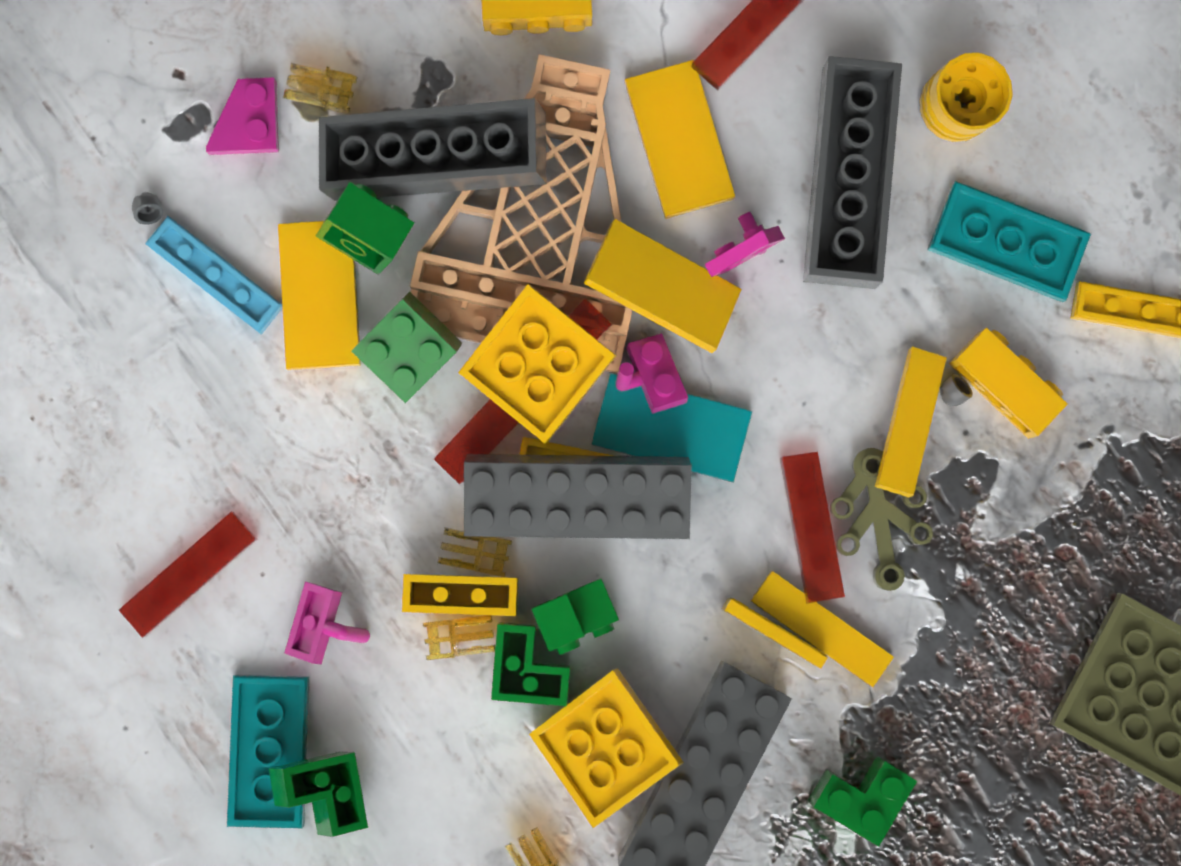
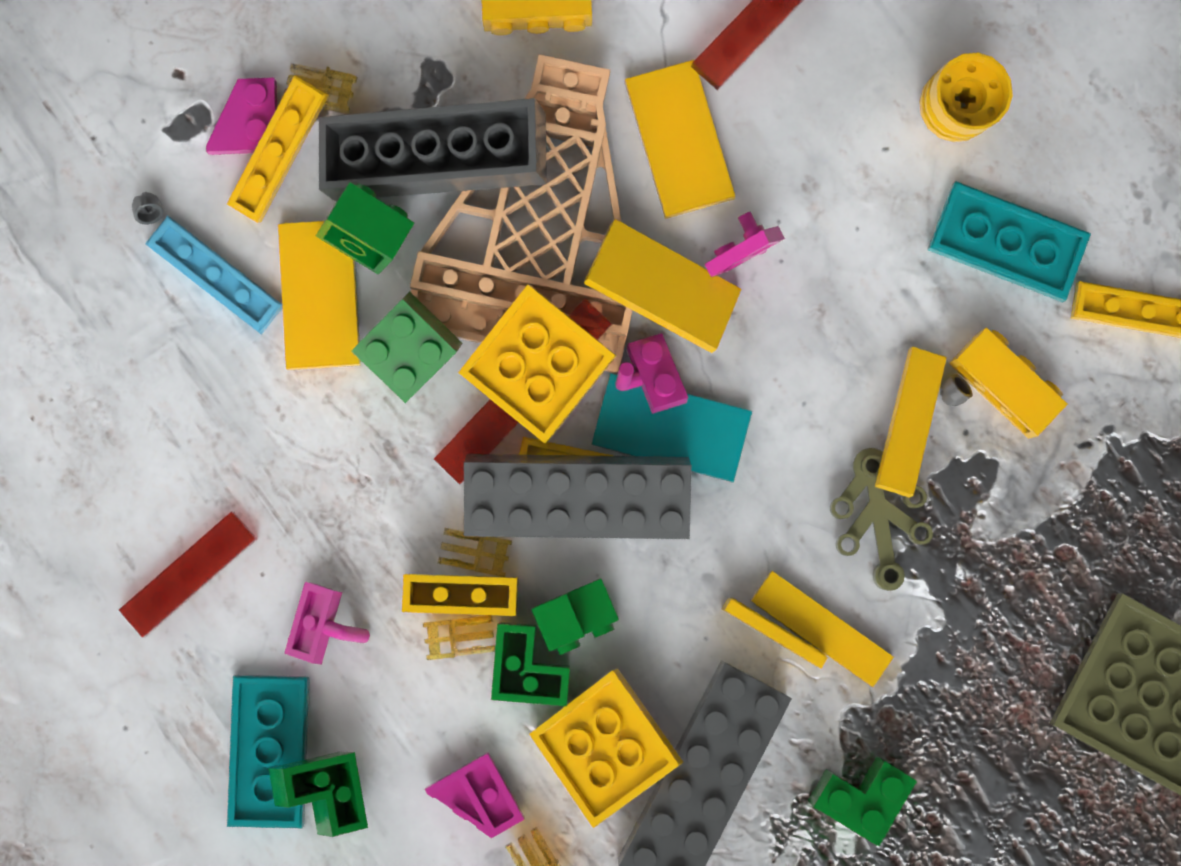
clear red tile [780,451,845,604] -> none
dark grey brick [803,56,902,289] -> none
none -> yellow tile [227,75,329,223]
none -> dark pink wing [424,752,525,838]

